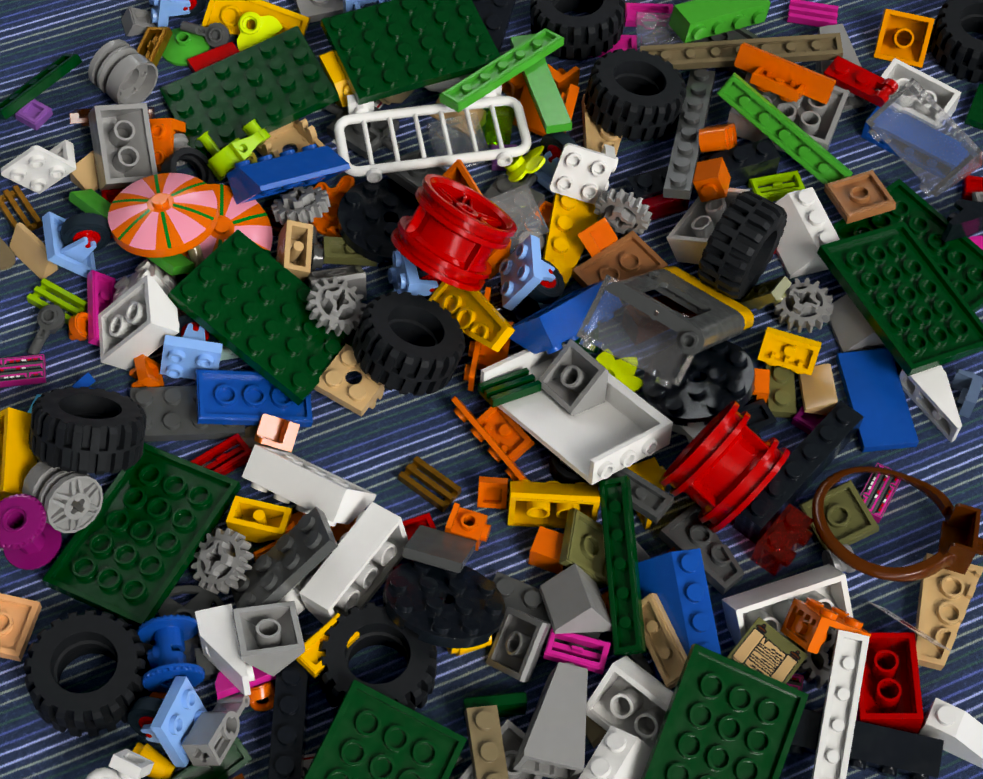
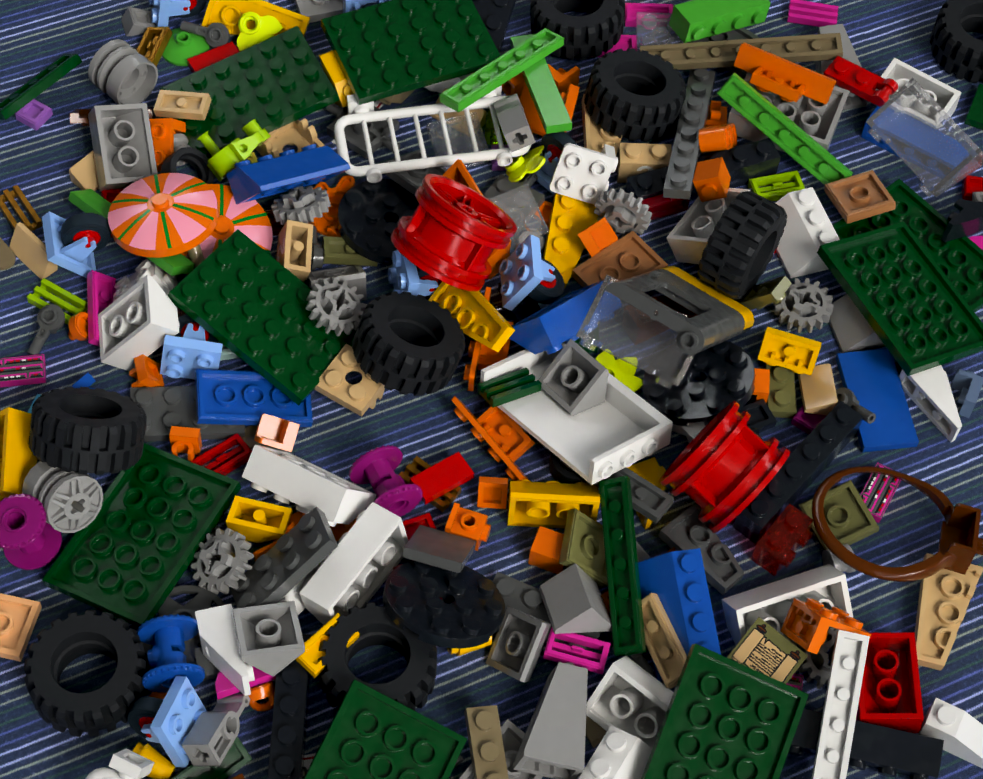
white bracket [1,139,76,194] -> none
dark green tile [463,692,527,721] -> none
sticker [869,602,952,651] -> none
light orange slope [874,8,935,68] -> none
none -> tan plate [153,90,211,121]
none -> orange tile [169,426,202,461]
none -> magenta hose [349,445,423,517]
none -> red tile [410,452,474,505]
none -> light grey piece [493,93,536,153]
none -> tan brick [617,143,672,183]
none -> orange tile [705,100,727,127]
none -> dark grey plate [836,387,876,424]

